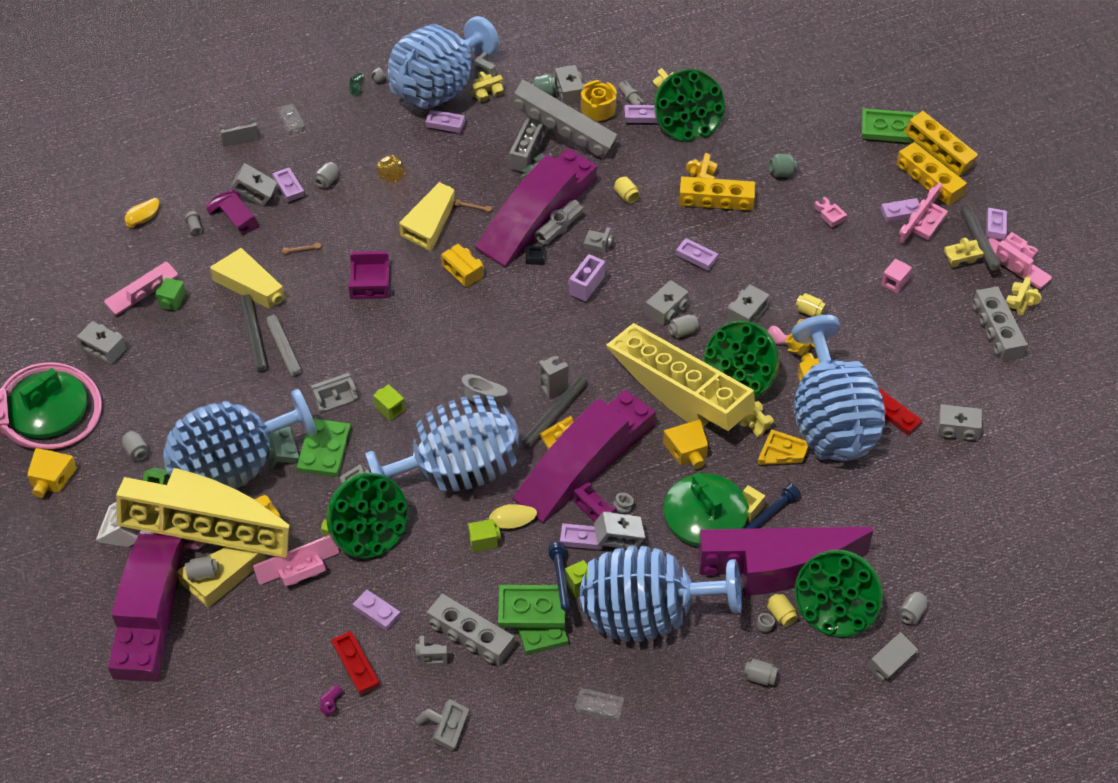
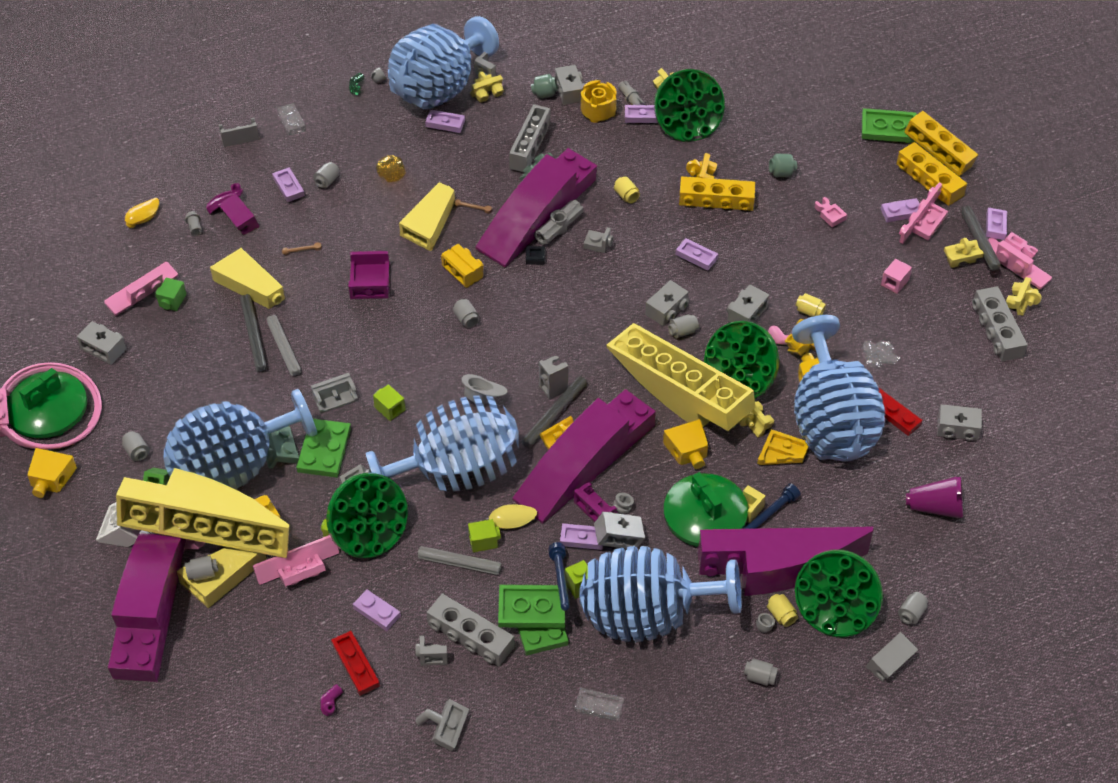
light grey brick [230,163,277,207] -> none
light grey brick [509,79,617,159] -> none
lavender brick [568,254,605,302] -> none
none -> light grey axle [418,546,501,575]
none -> light grey brick [453,299,479,328]
none -> clear plate [862,341,900,368]
none -> magenta cone [906,476,963,519]

